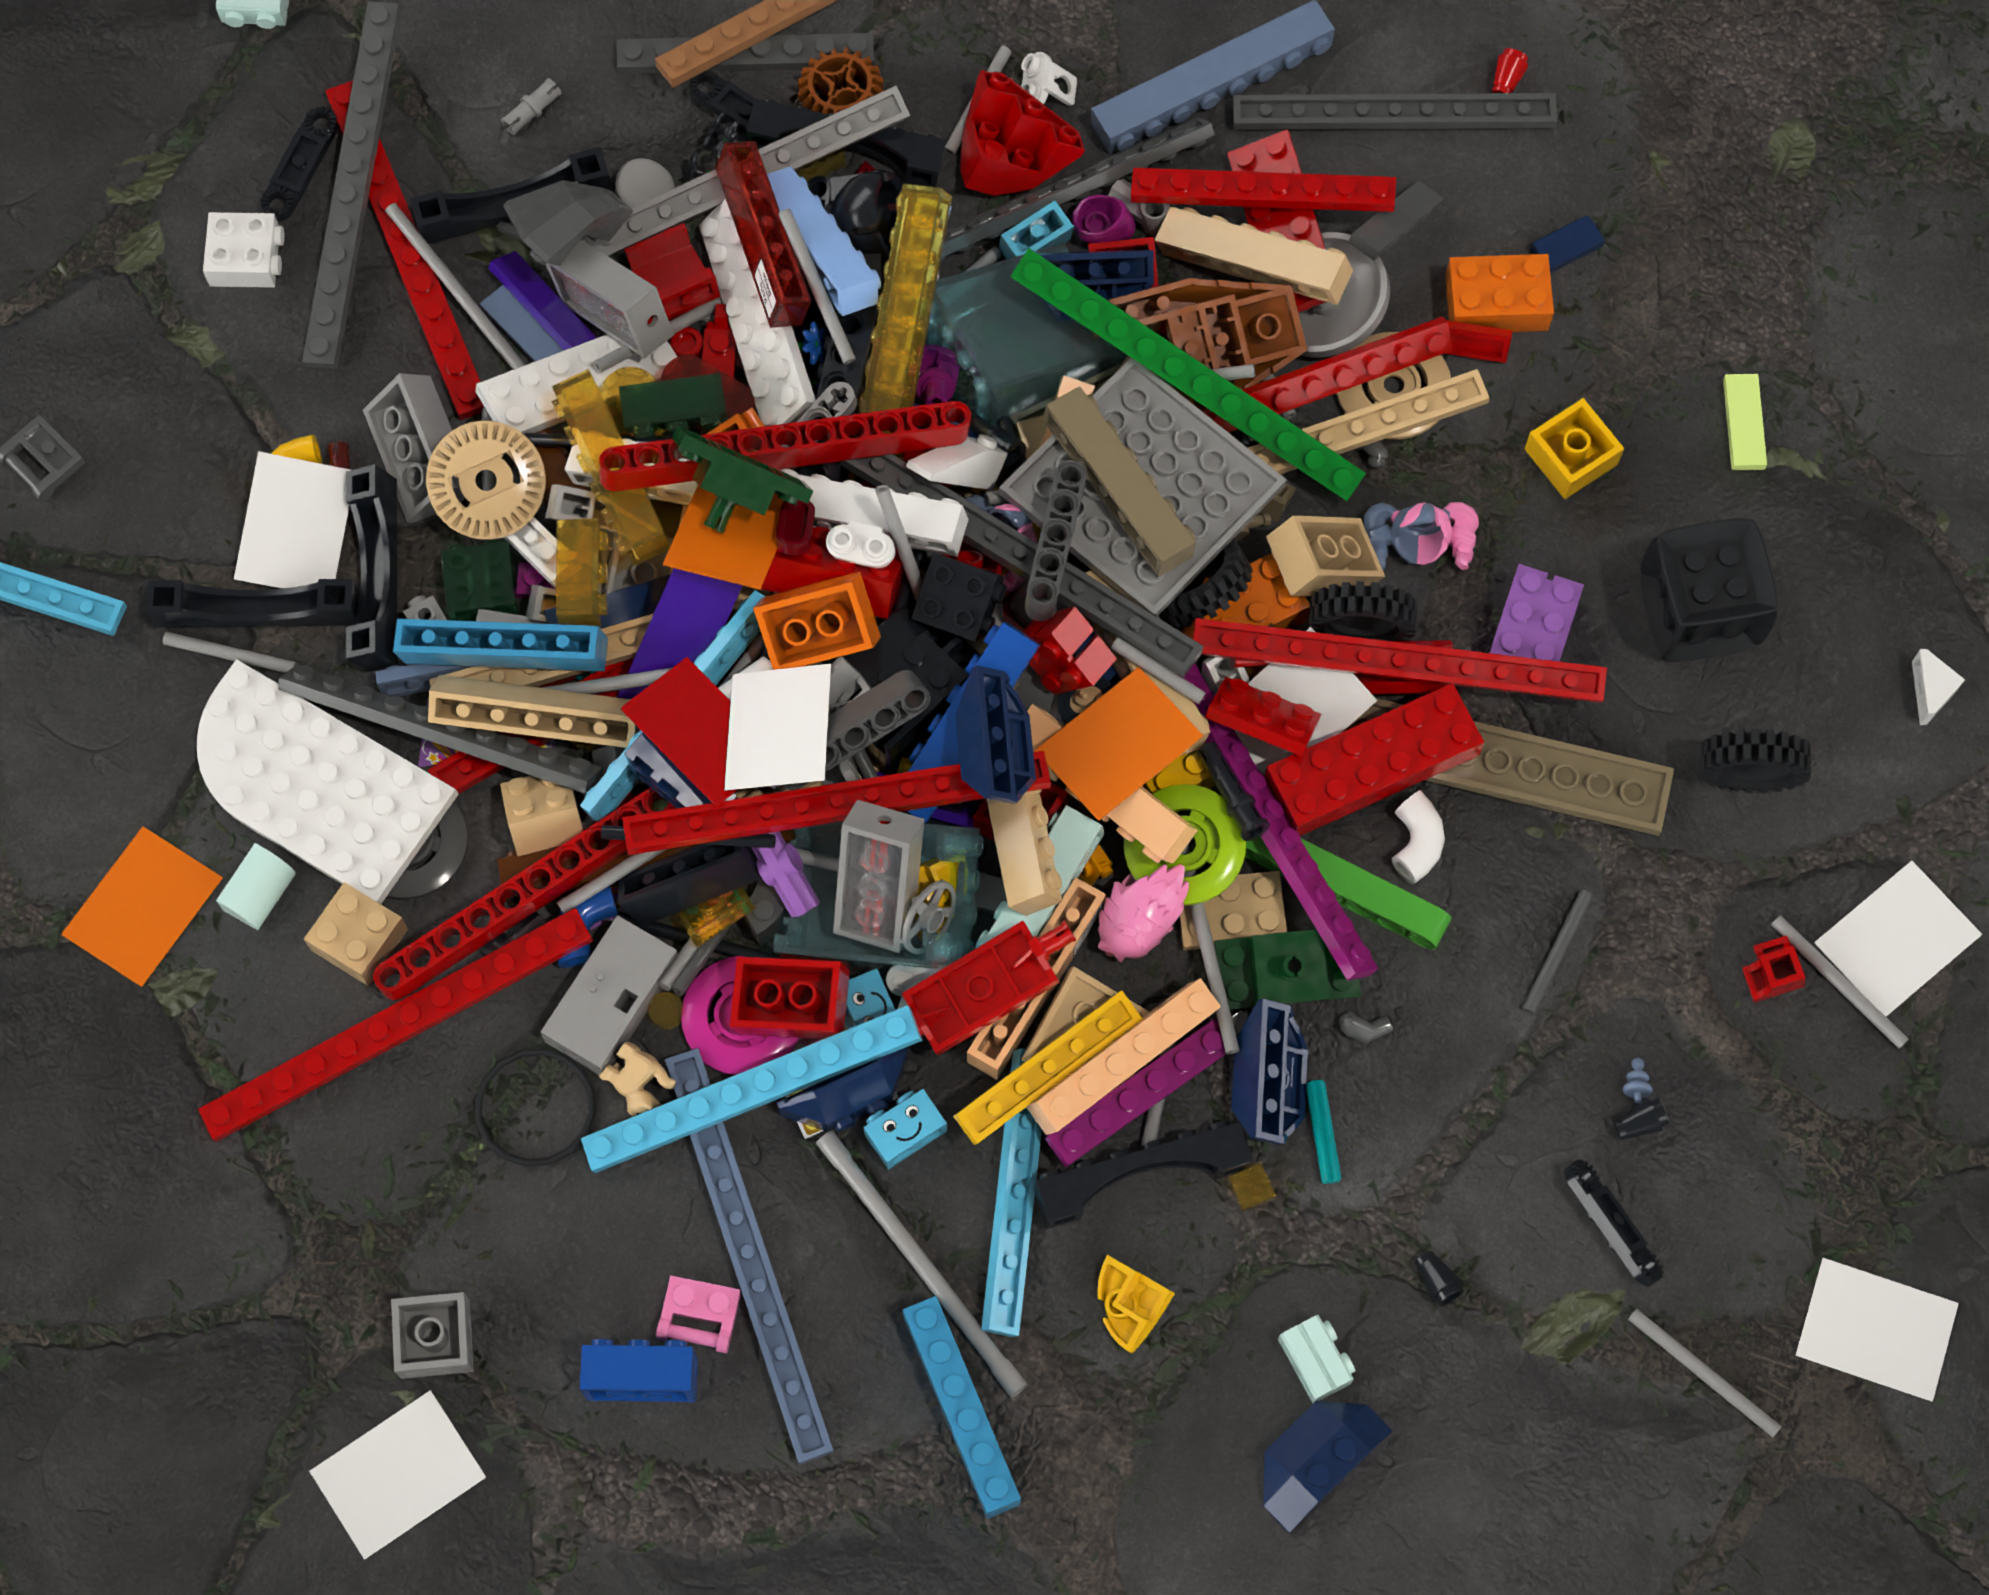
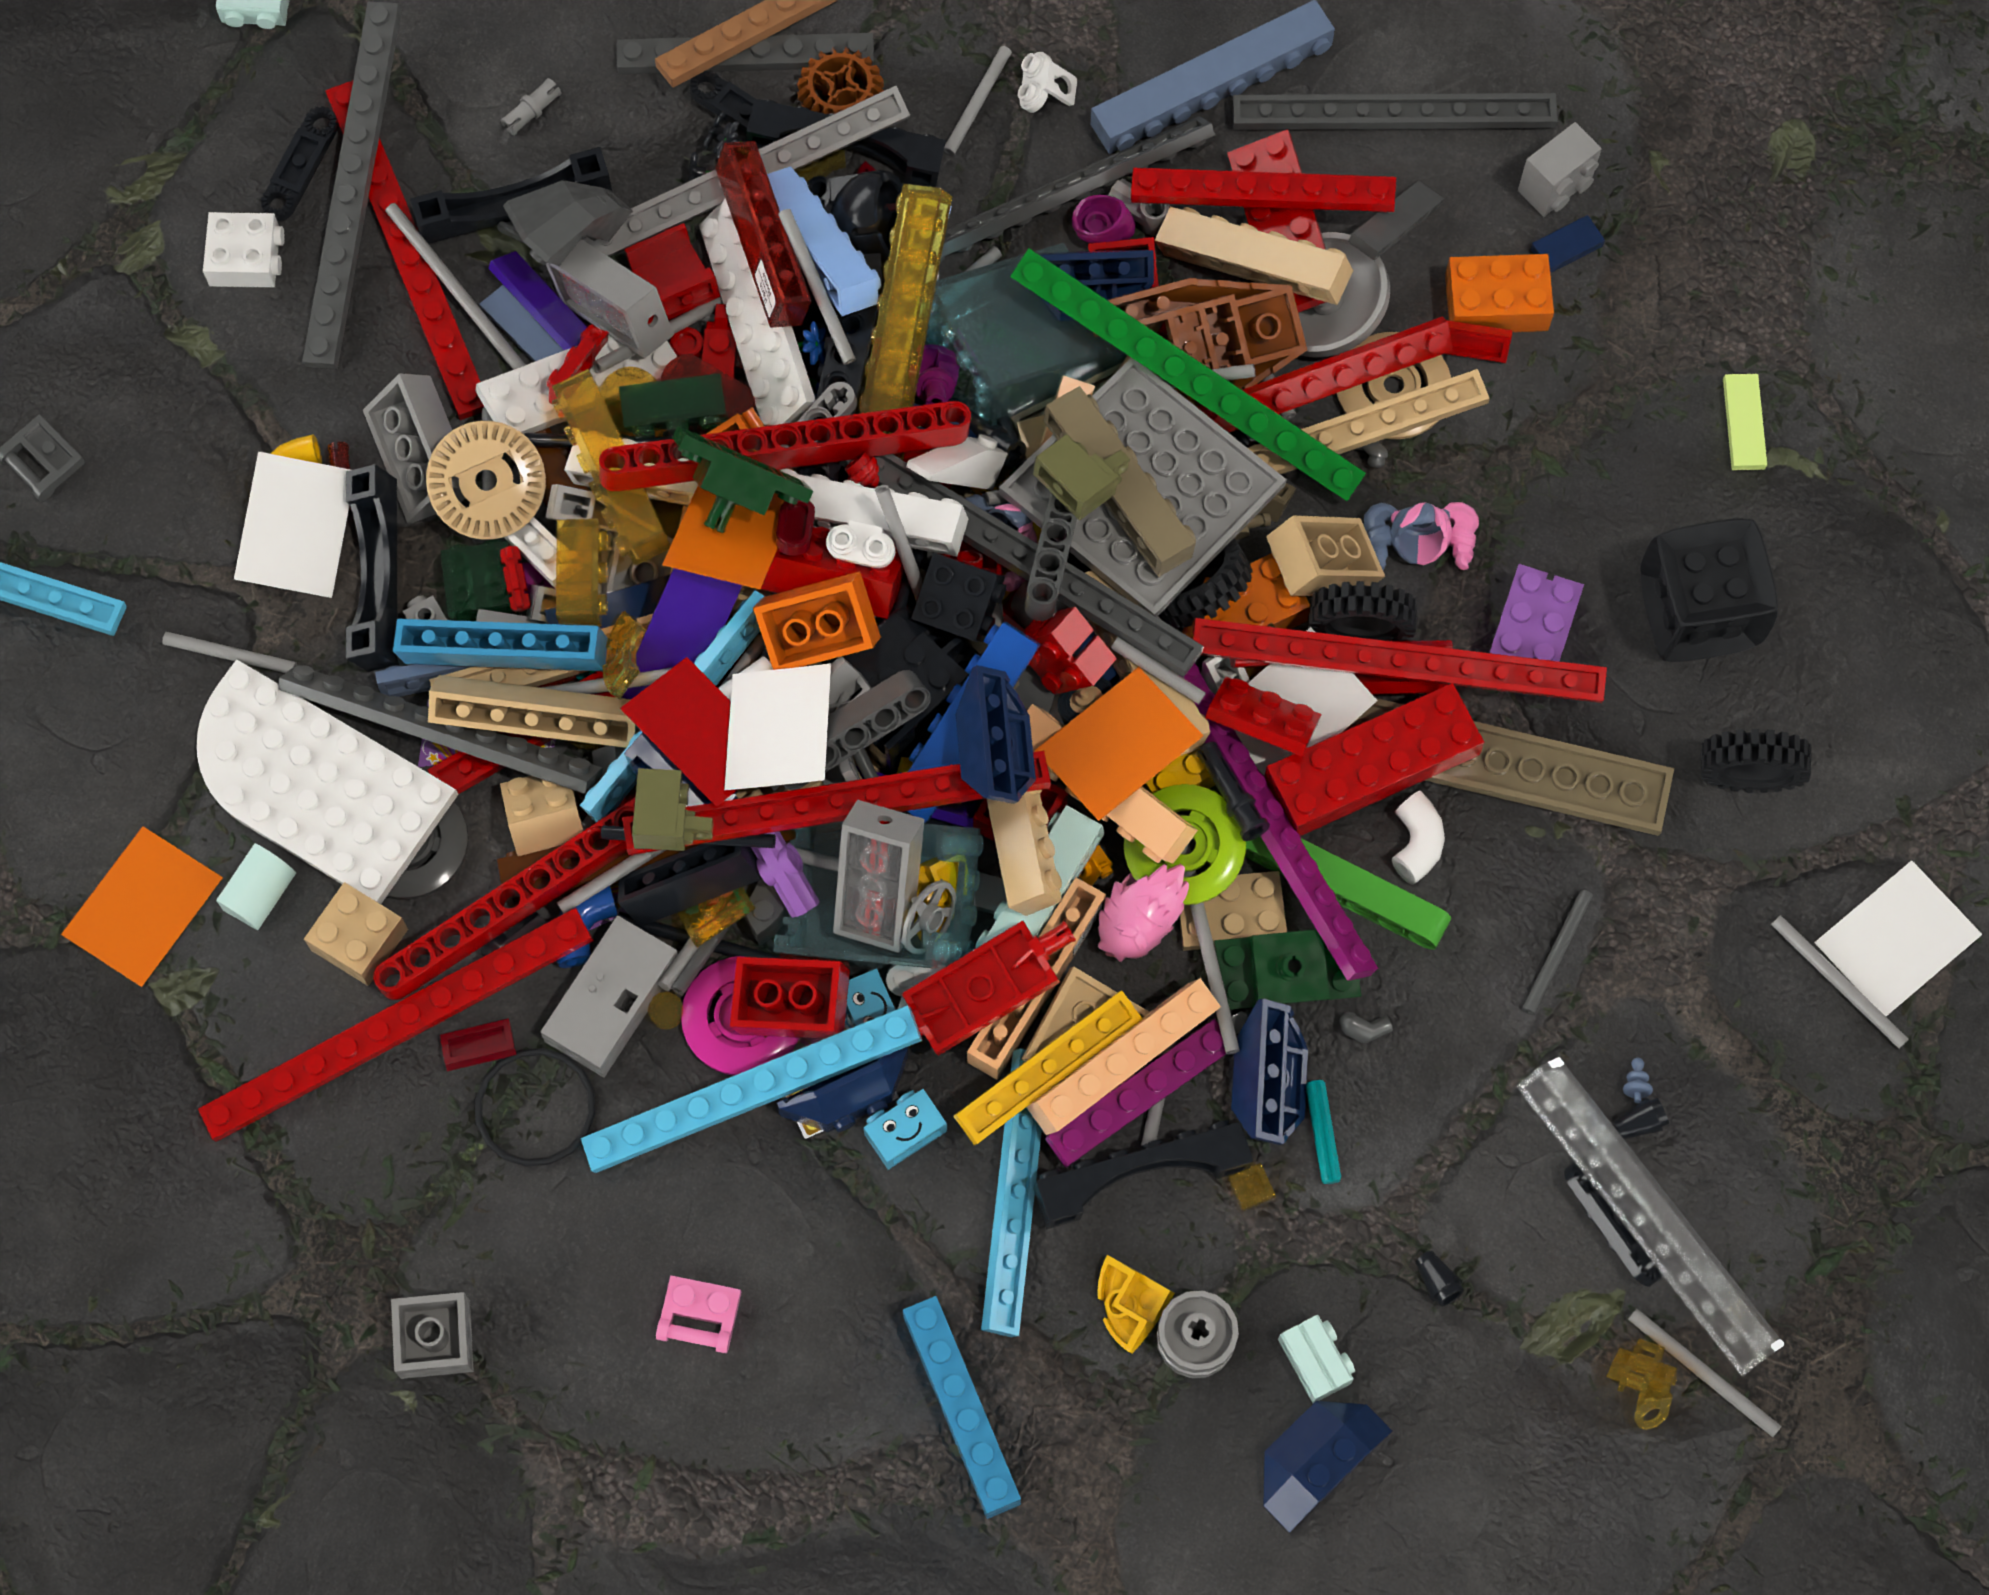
black arch [146,579,359,627] -> none
white sticker [309,1390,486,1560] -> none
blue brick [580,1339,698,1402] -> none
tan animal [599,1042,676,1117] -> none
light grey piece [615,158,675,209] -> none
sand blue plate [665,1048,834,1465] -> none
light grey piece [816,1130,1028,1398] -> none
red brick [960,70,1085,196] -> none
medium azure brick [999,200,1074,270] -> none
red cone [1491,48,1528,93] -> none
yellow brick [1524,398,1624,499] -> none
red brick [1742,935,1806,1003] -> none
white sticker [1796,1258,1959,1402] -> none
white slope [1912,649,1965,725] -> none
none -> dark red tile [440,1018,517,1071]
none -> red axle [500,546,531,612]
none -> red hinge [547,324,609,408]
none -> clear yellow tile [603,611,647,699]
none -> olive hinge [632,768,714,851]
none -> red plate [844,452,879,487]
none -> olive hinge [1033,434,1130,521]
none -> light grey wheel [1156,1290,1239,1379]
none -> clear brick [1517,1057,1785,1376]
none -> light grey brick [1518,122,1602,217]
none -> clear yellow piece [1606,1338,1677,1430]

